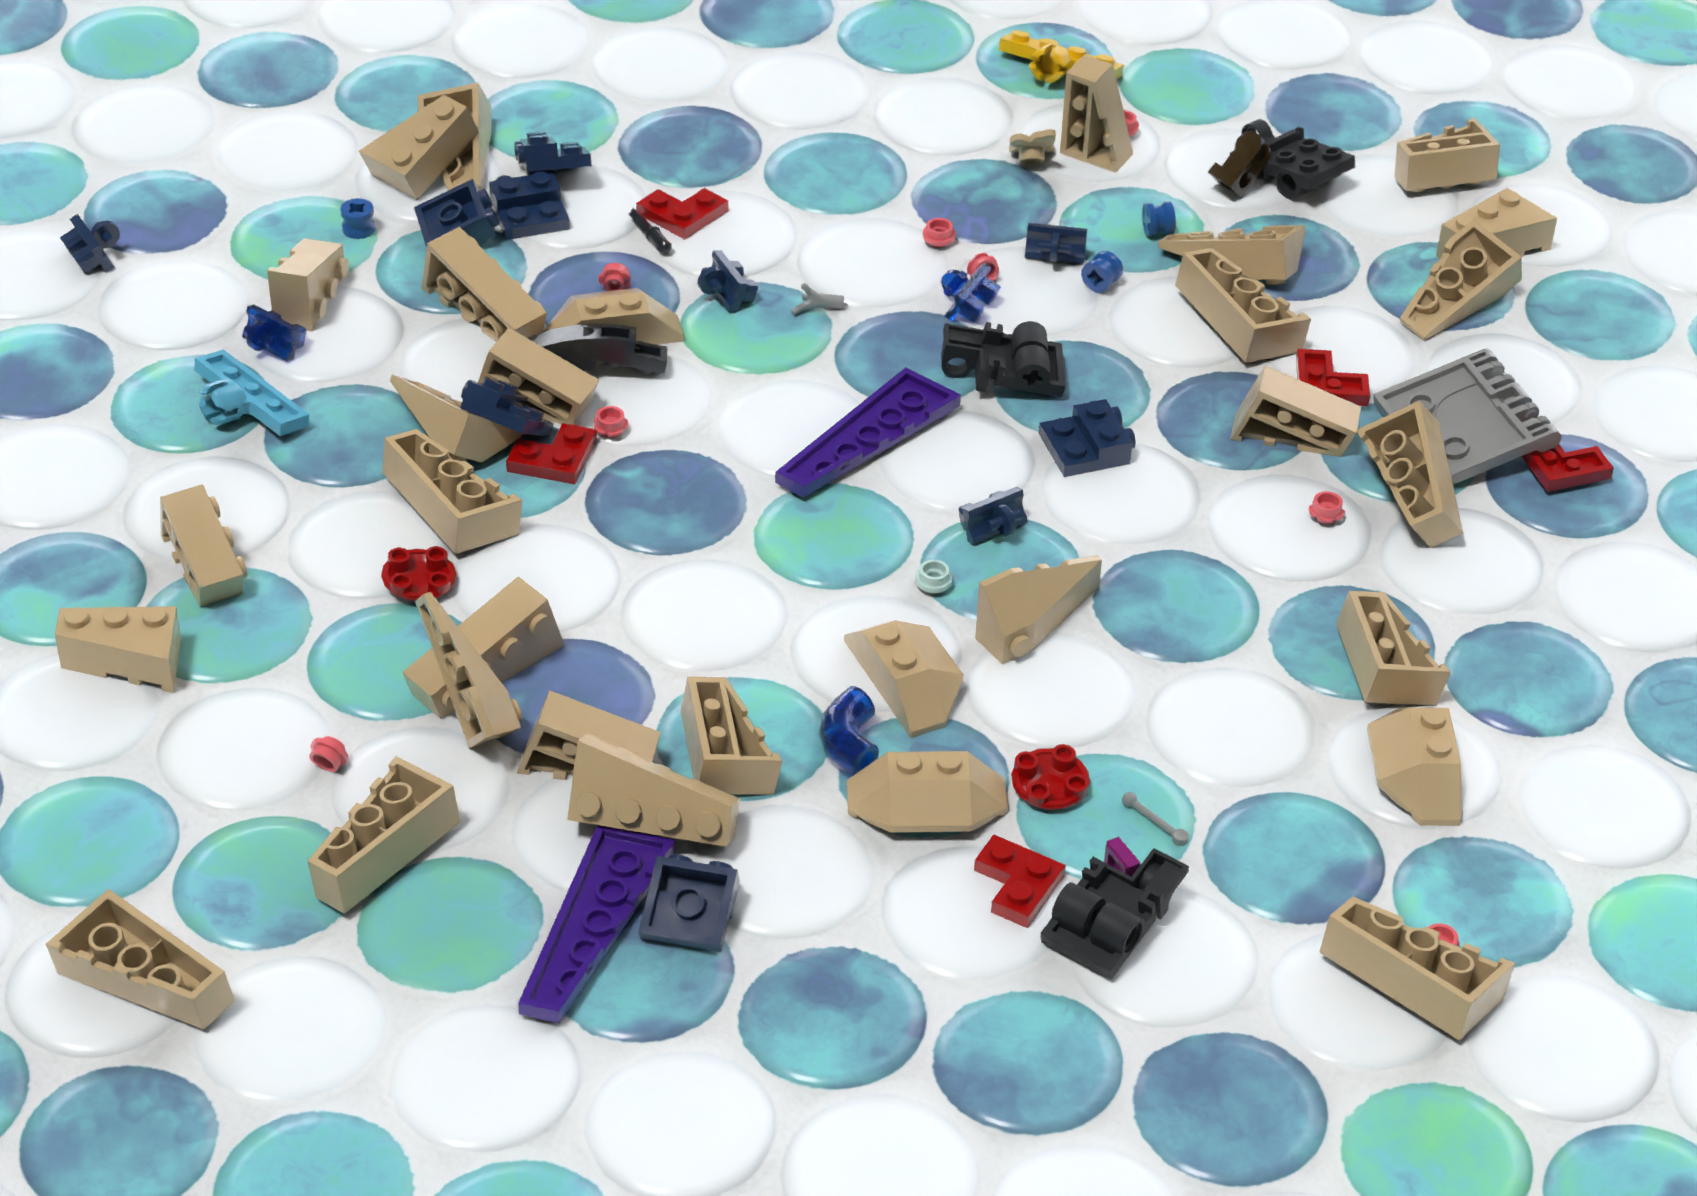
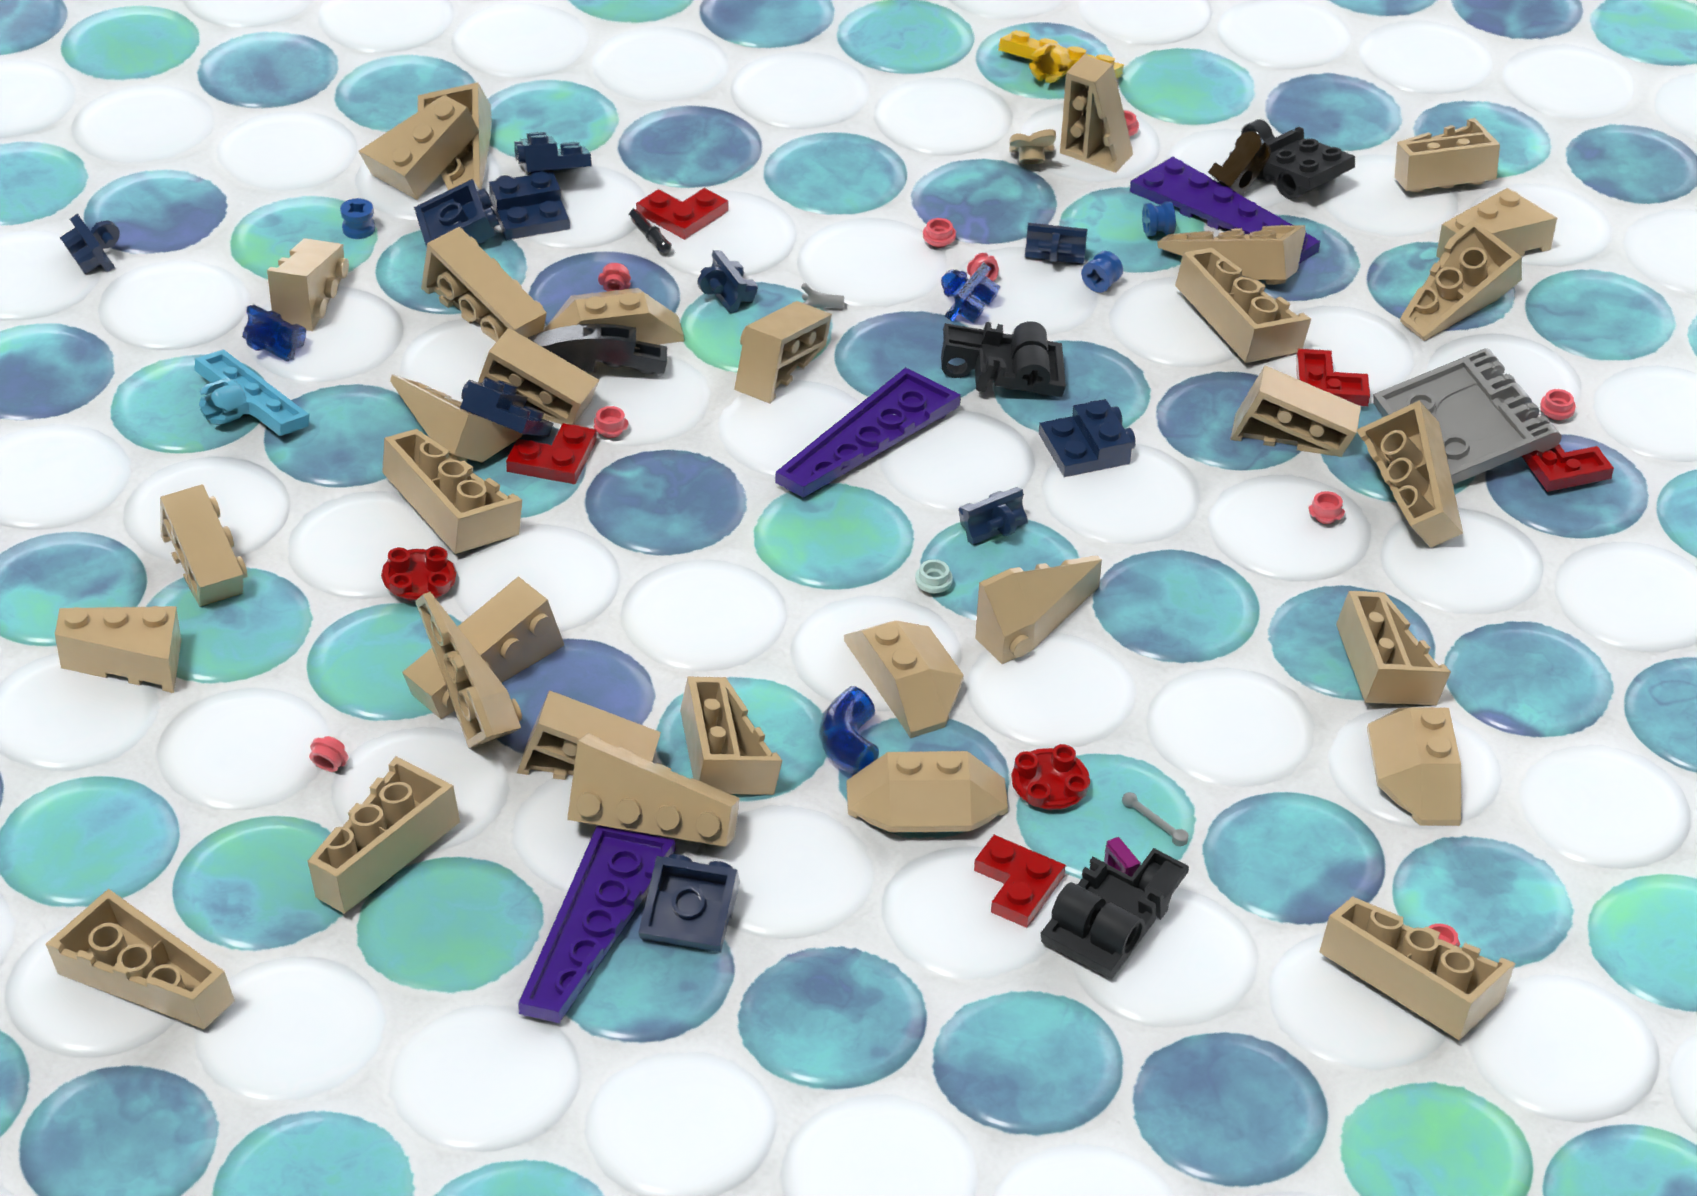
none -> tan wedge [734,301,832,404]
none -> dark purple wing [1129,156,1320,264]
none -> coral plate [1540,389,1576,421]

